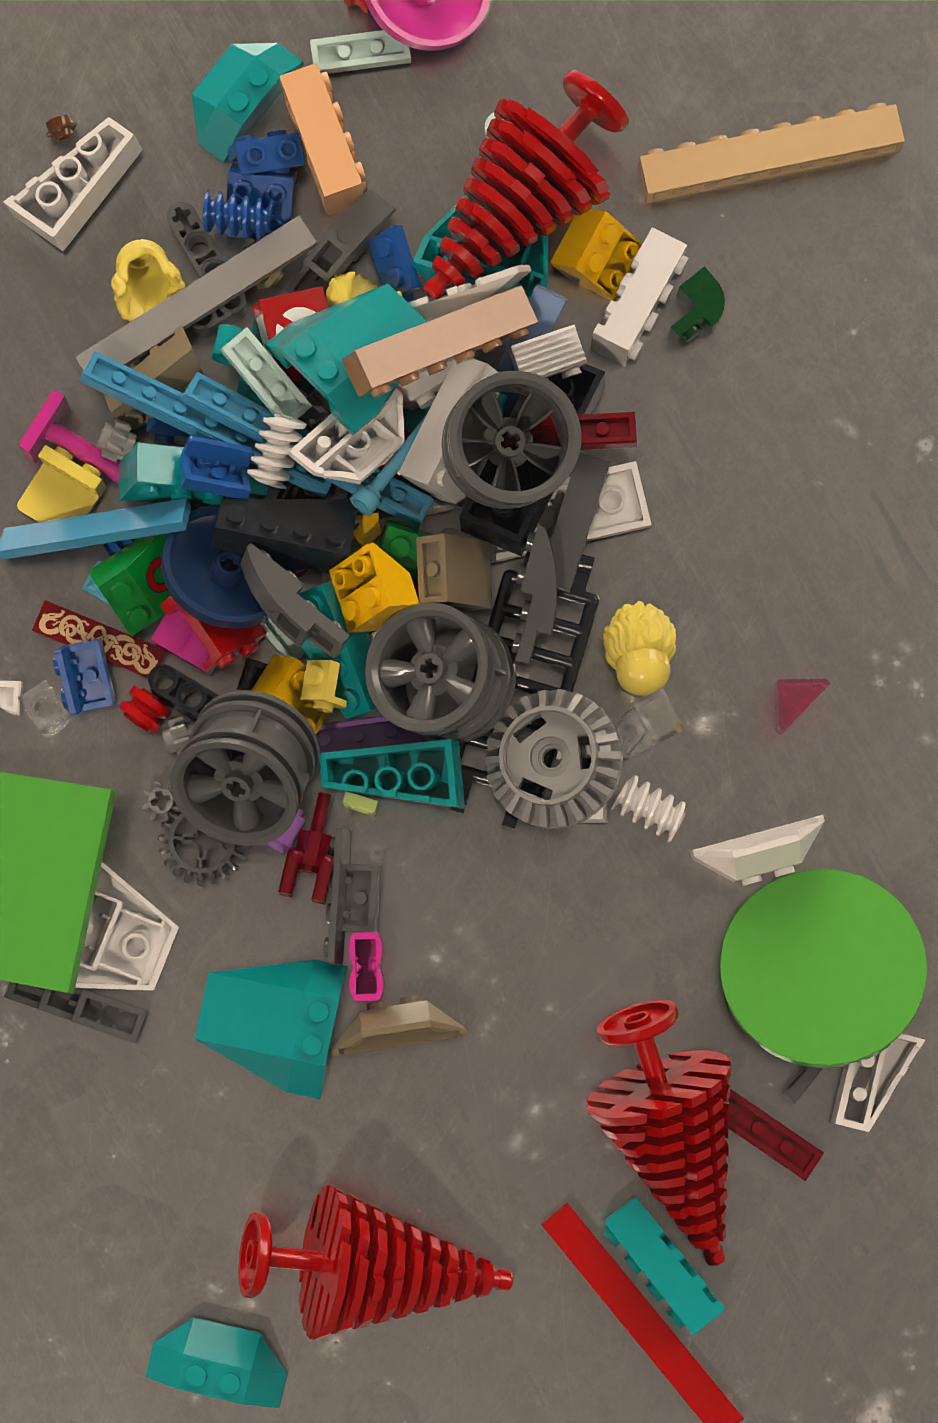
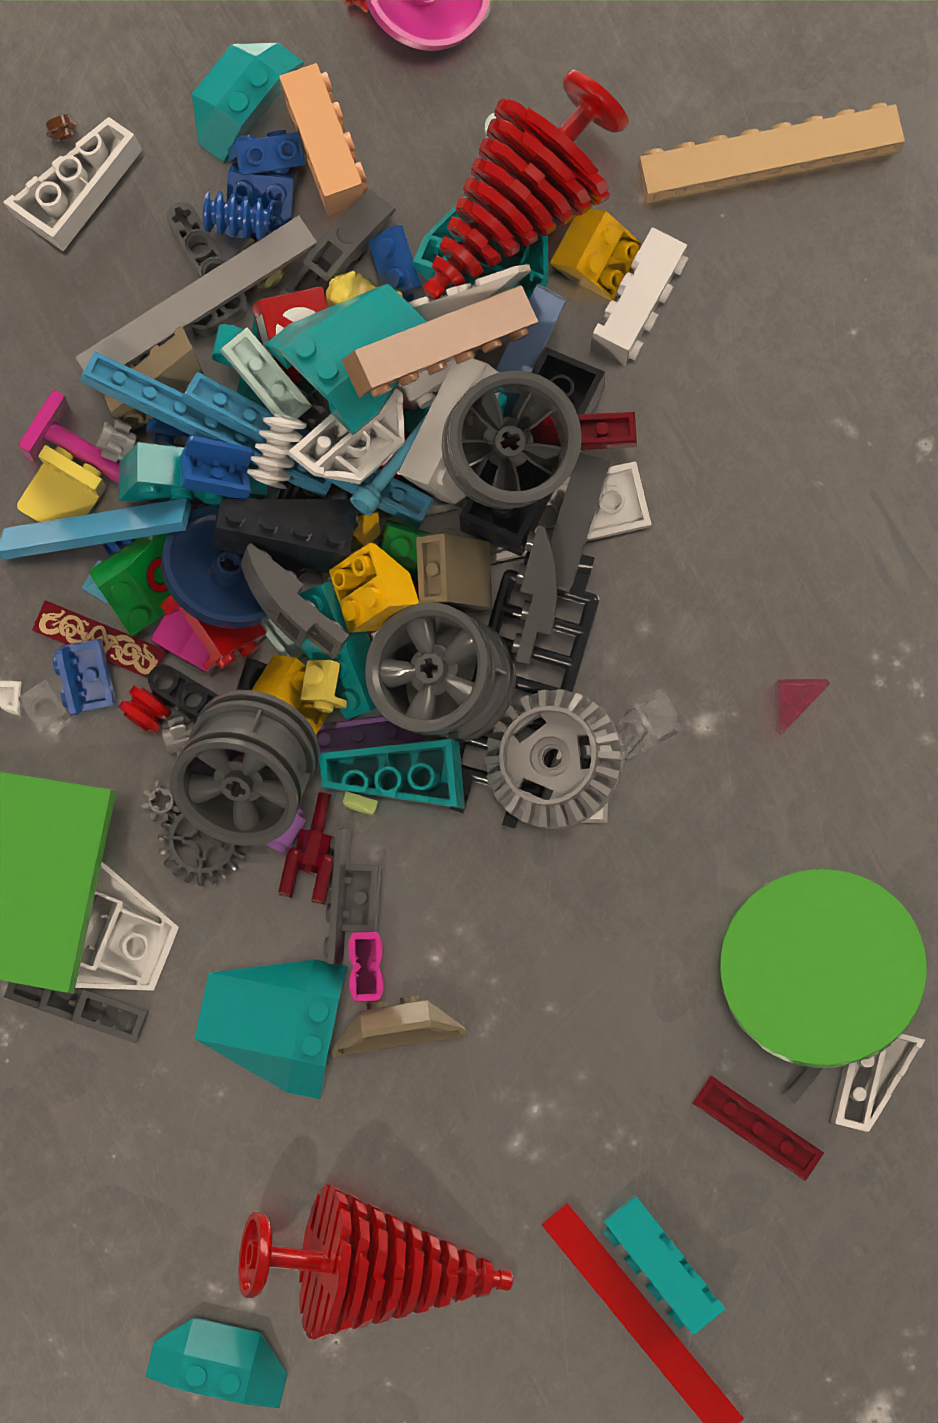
light yellow hair [111,239,185,322] -> none
light aqua plate [310,30,411,74] -> none
white brick [508,325,587,380] -> none
red plant [586,1000,731,1266] -> none
light yellow hair [603,601,676,696] -> none
white piece [611,775,686,842] -> none
dark green brick [668,266,725,345] -> none
white wedge [690,815,825,886] -> none

